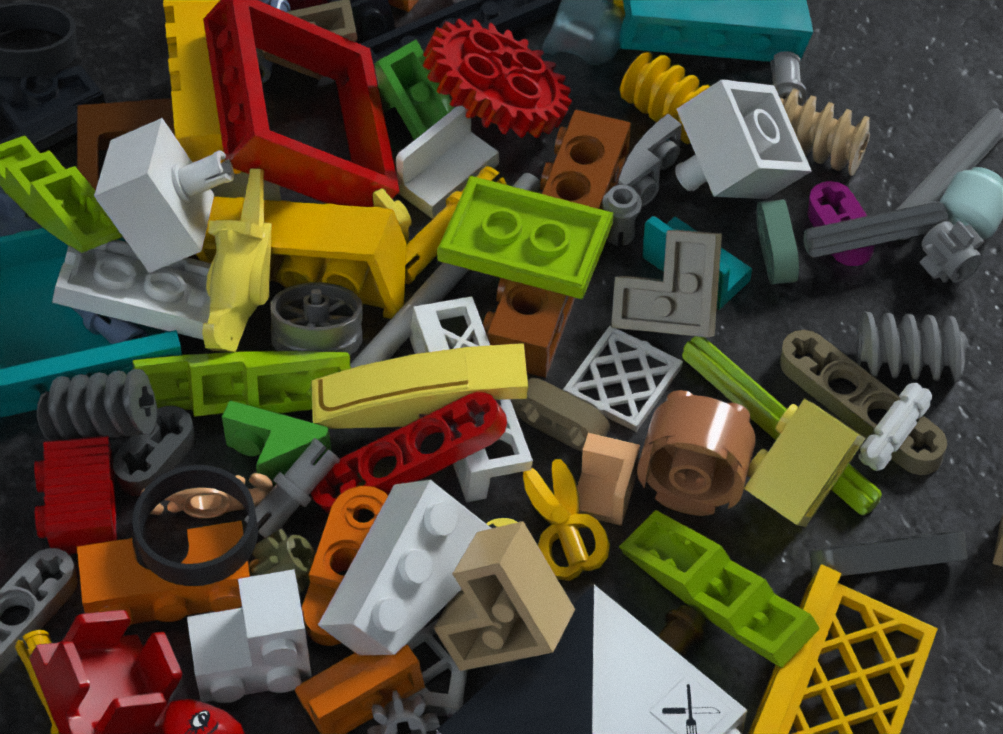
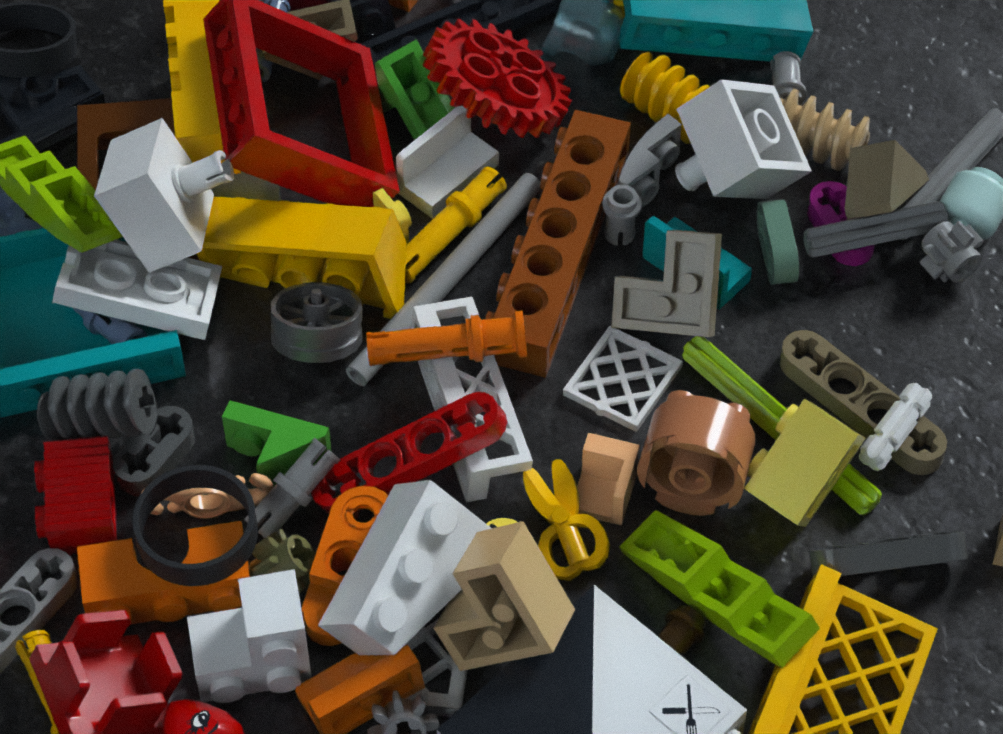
lime slope [132,351,351,417] -> none
light yellow animal [202,169,272,352] -> none
light yellow slope [311,343,528,429] -> none
lime tile [437,176,613,300] -> none
dark tan beam [512,378,610,452] -> none
light grey piece [856,311,967,382] -> none
none -> orange pin [366,310,527,366]
none -> dark tan slope [845,140,929,220]

